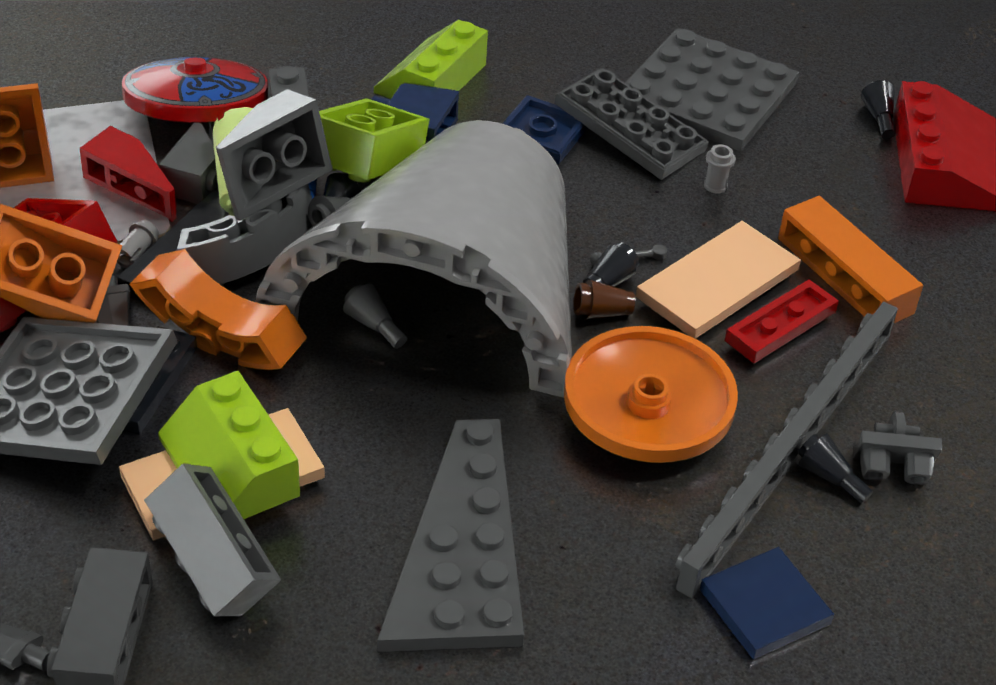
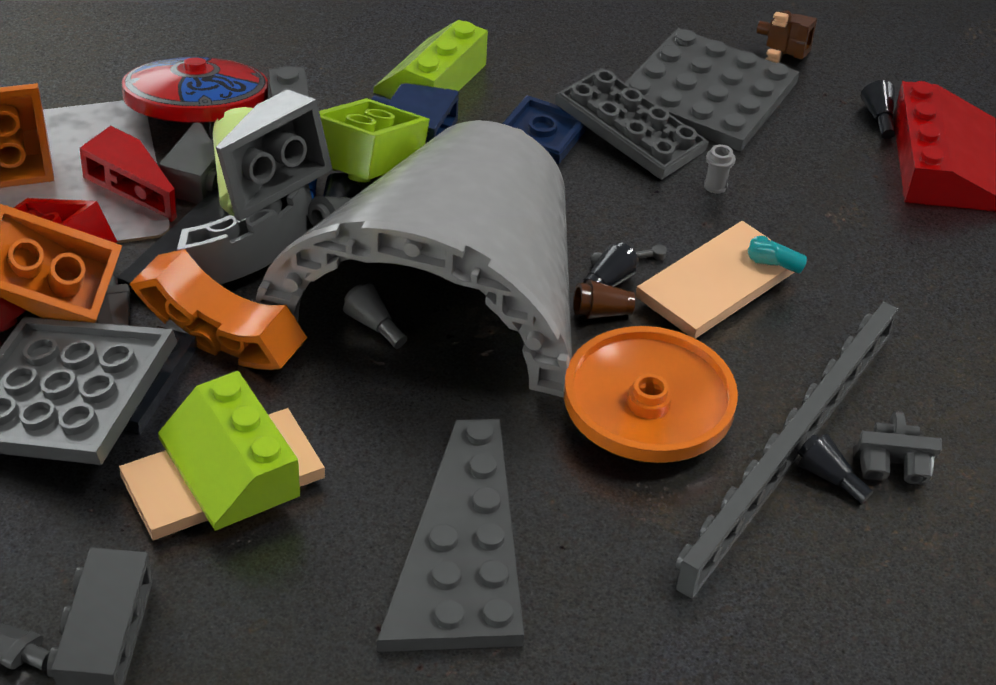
light grey pin [117,220,159,268] -> none
brick [144,464,281,616] -> none
dark blue tile [700,547,834,660] -> none
red plate [724,279,839,363] -> none
orange brick [778,195,924,323] -> none
none -> teal arm [748,236,807,274]
none -> reddish brown piece [757,10,817,63]

